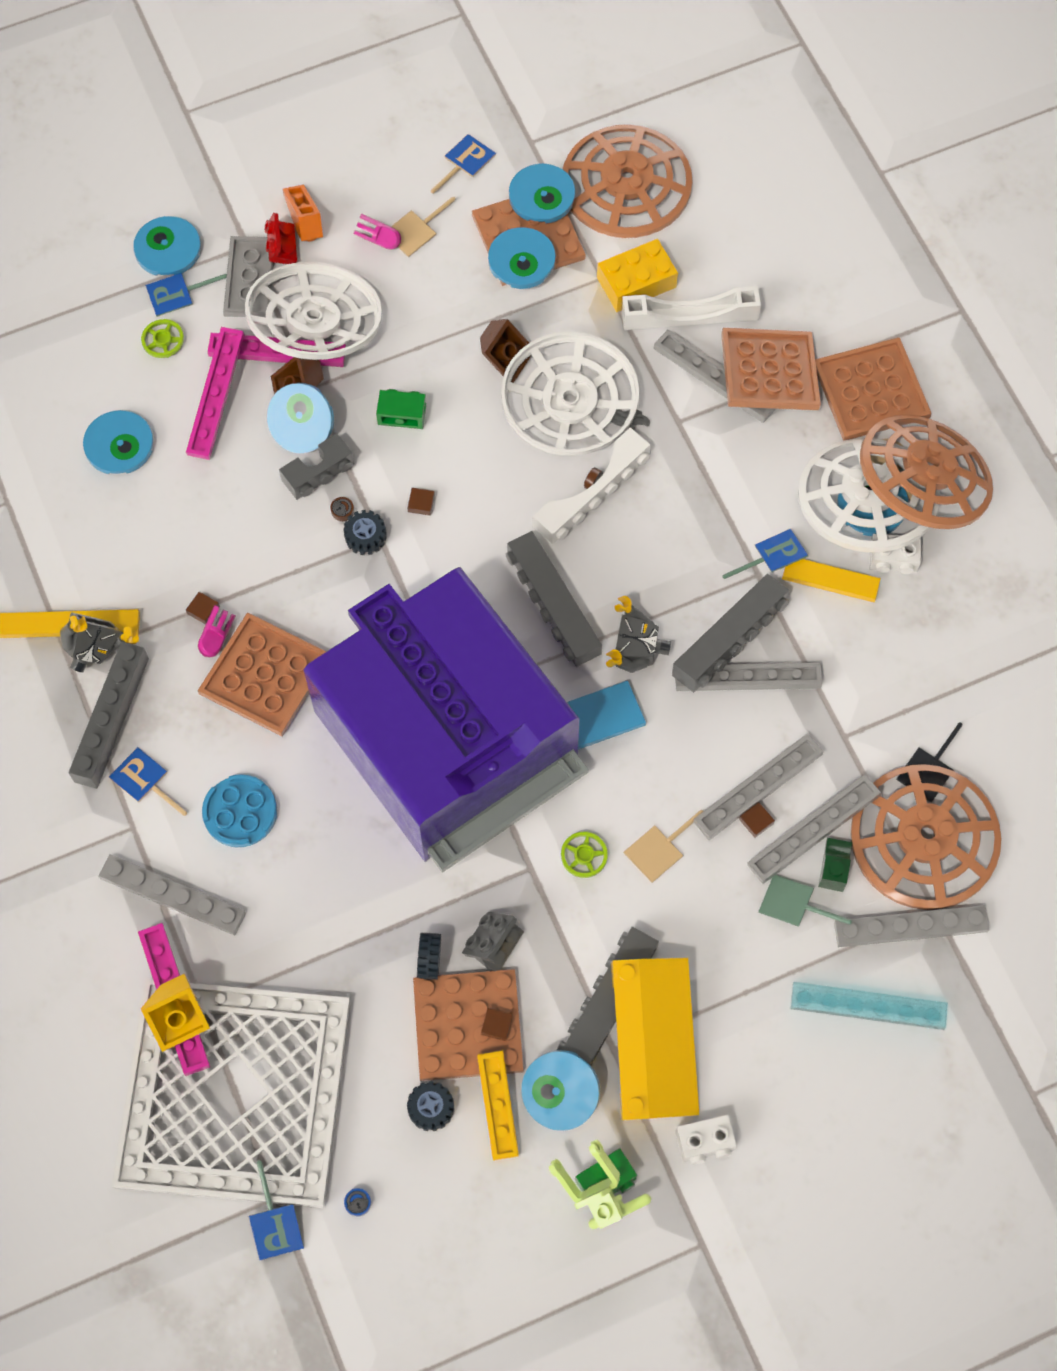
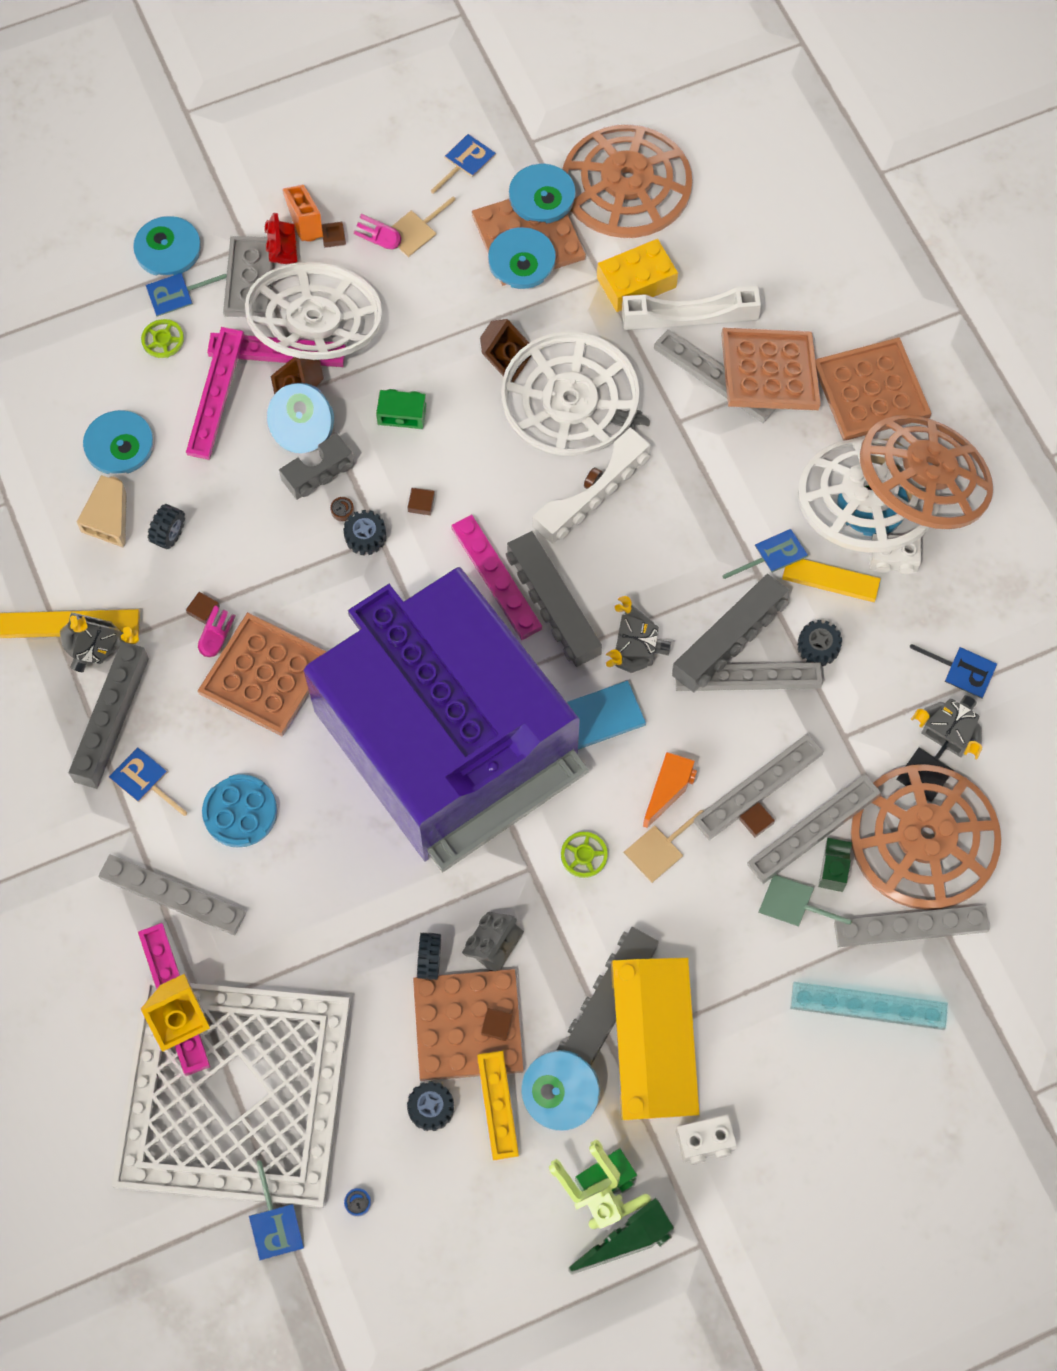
none -> tan slope [77,475,126,547]
none -> black wheel [147,504,185,549]
none -> reddish brown tile [322,221,346,248]
none -> dark pink plate [451,514,542,641]
none -> dark green wedge [568,1198,674,1275]
none -> orange slope [643,752,697,828]
none -> black wheel [797,620,842,666]
none -> blue piece [910,644,997,699]
none -> dark grey torso [911,695,982,760]

